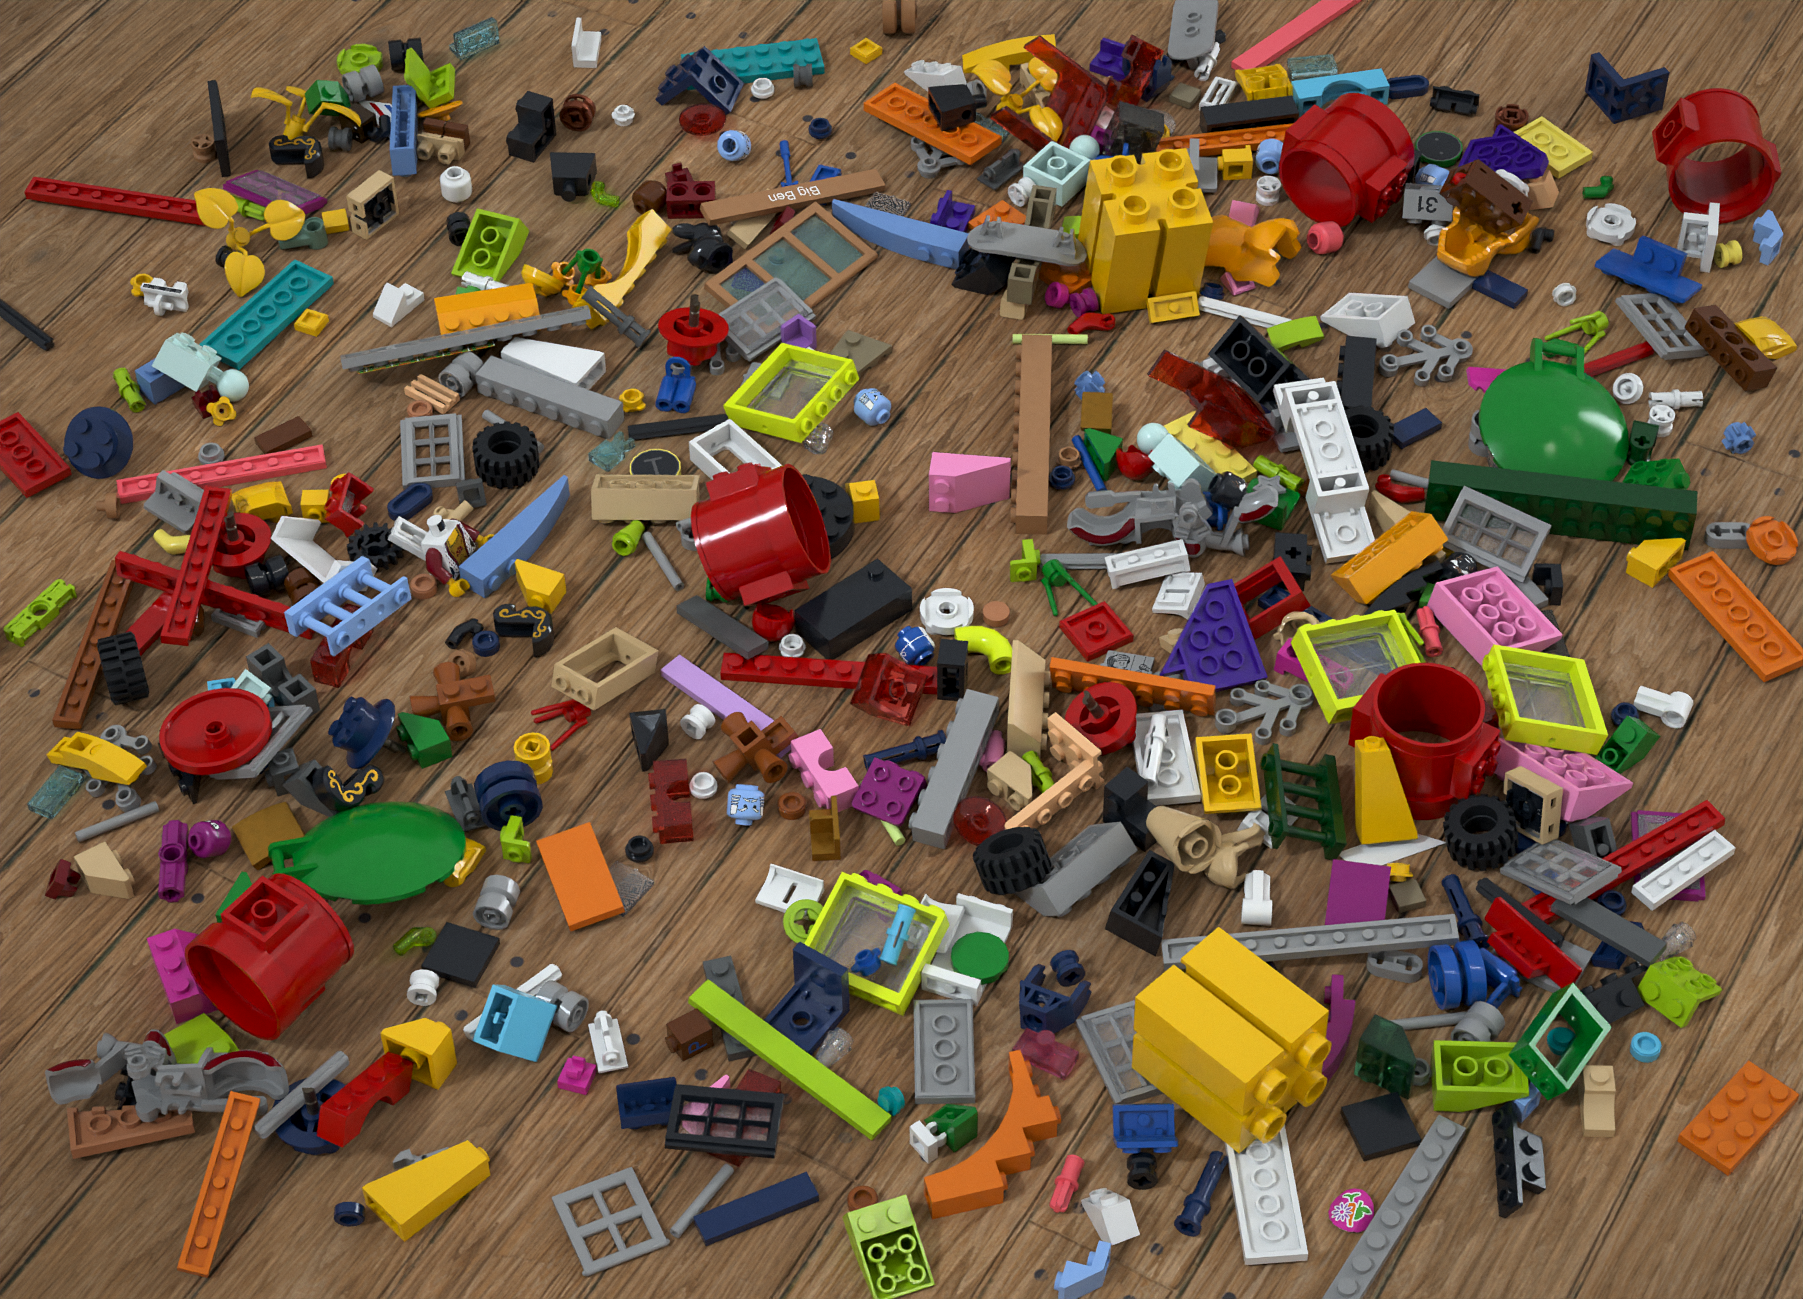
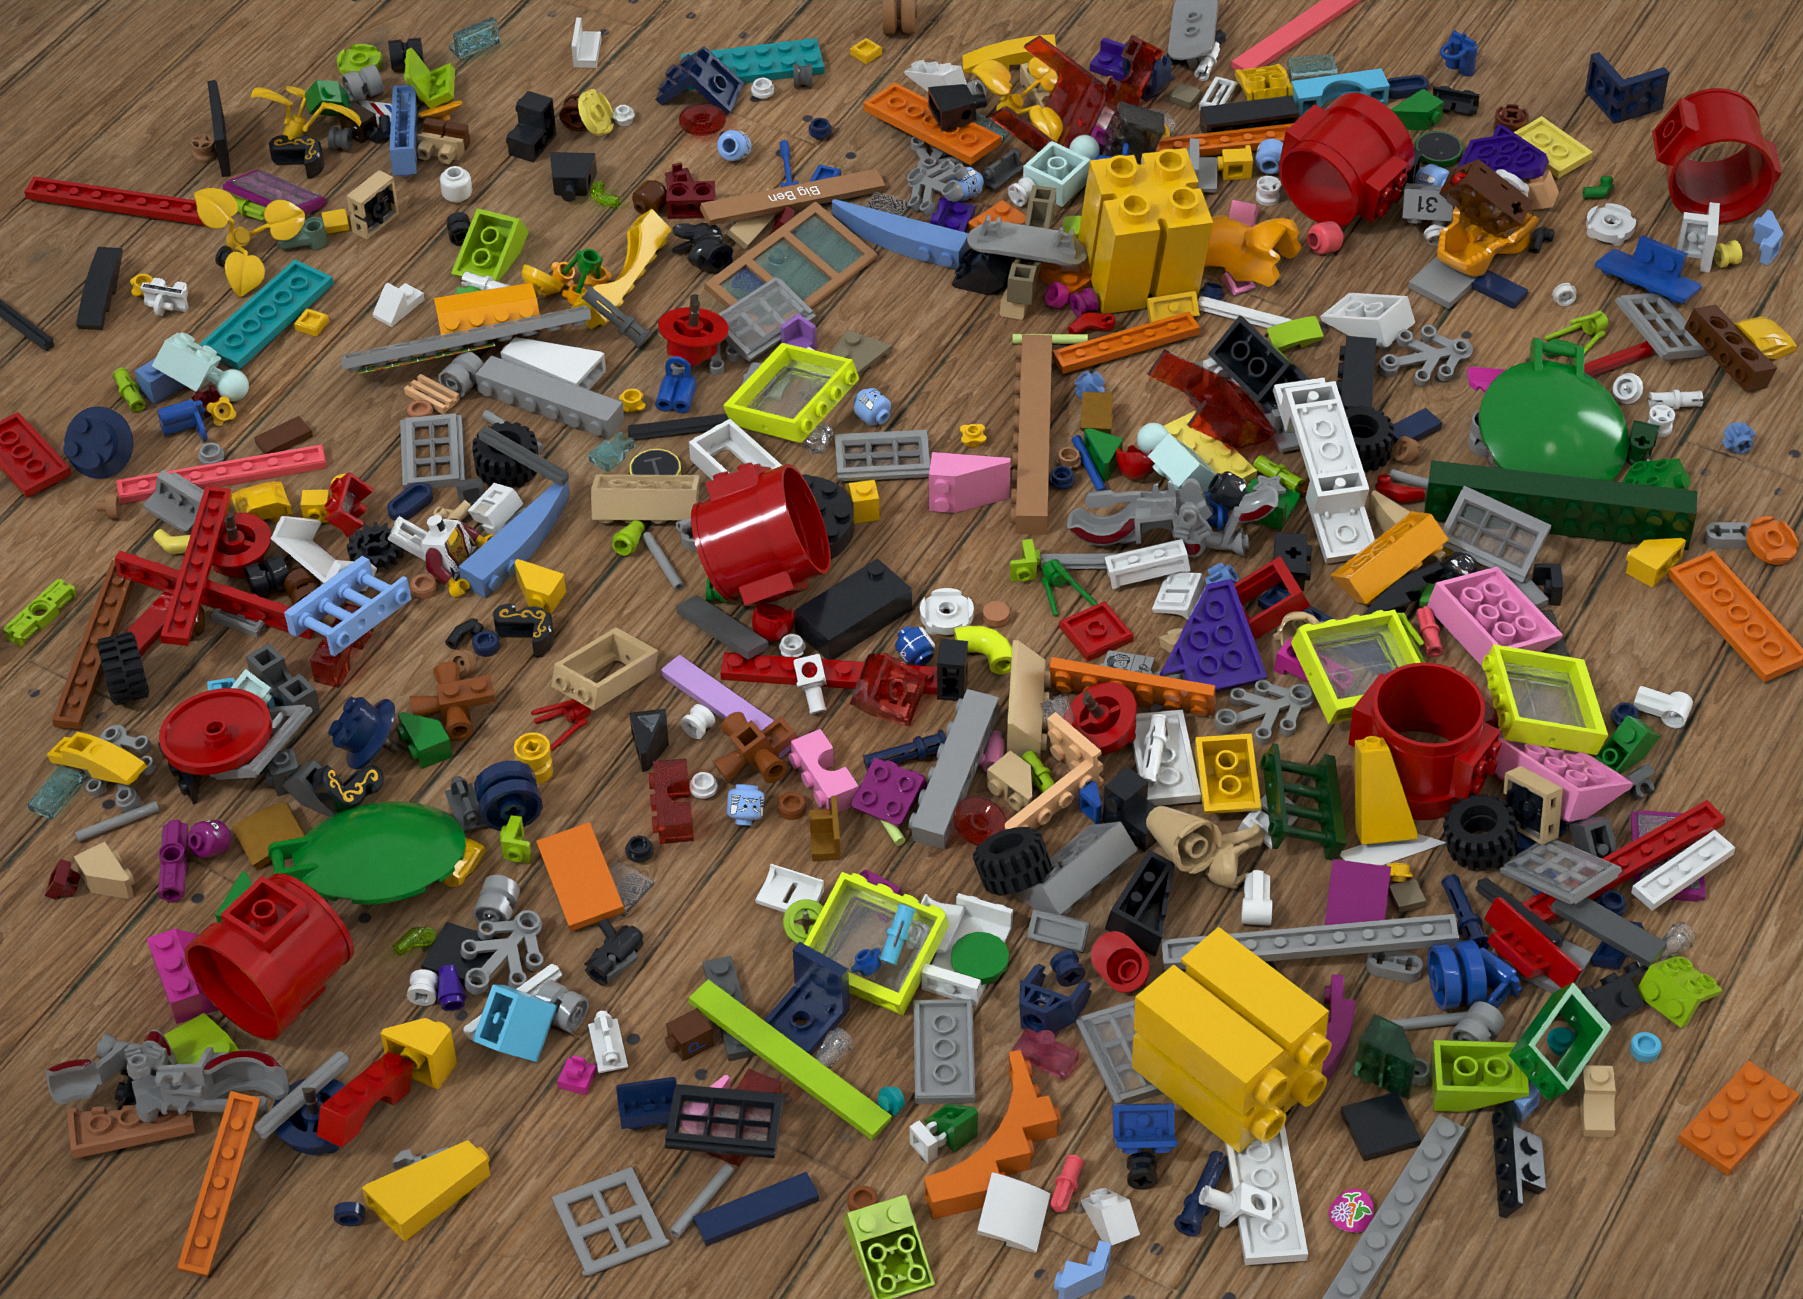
none -> black slope [76,247,123,330]
none -> blue piece [157,400,208,442]
none -> dark purple cone [437,965,467,1011]
none -> light grey plant [460,910,543,995]
none -> white piece [468,483,525,535]
none -> dark grey axle [478,426,569,486]
none -> light yellow tile [578,89,614,136]
none -> black piece [584,919,644,986]
none -> white bracket [794,654,827,714]
none -> light grey piece [835,430,930,482]
none -> light grey plant [907,159,967,216]
none -> light blue head [947,167,984,202]
none -> yellow plate [960,424,986,448]
none -> white slope [977,1172,1050,1253]
none -> light grey tile [1027,908,1091,952]
none -> clear bracket [1040,694,1075,726]
none -> orange plate [1052,311,1200,374]
none -> blue slope [1079,781,1102,824]
none -> red piece [1091,931,1150,993]
none -> white bracket [1199,1183,1272,1228]
none -> medium blue gear [1205,562,1239,584]
none -> green slope [1391,89,1444,130]
none -> medium nougat tile [1393,436,1420,464]
none -> blue piece [1440,30,1478,76]
none -> dark grey tile [1624,763,1655,800]

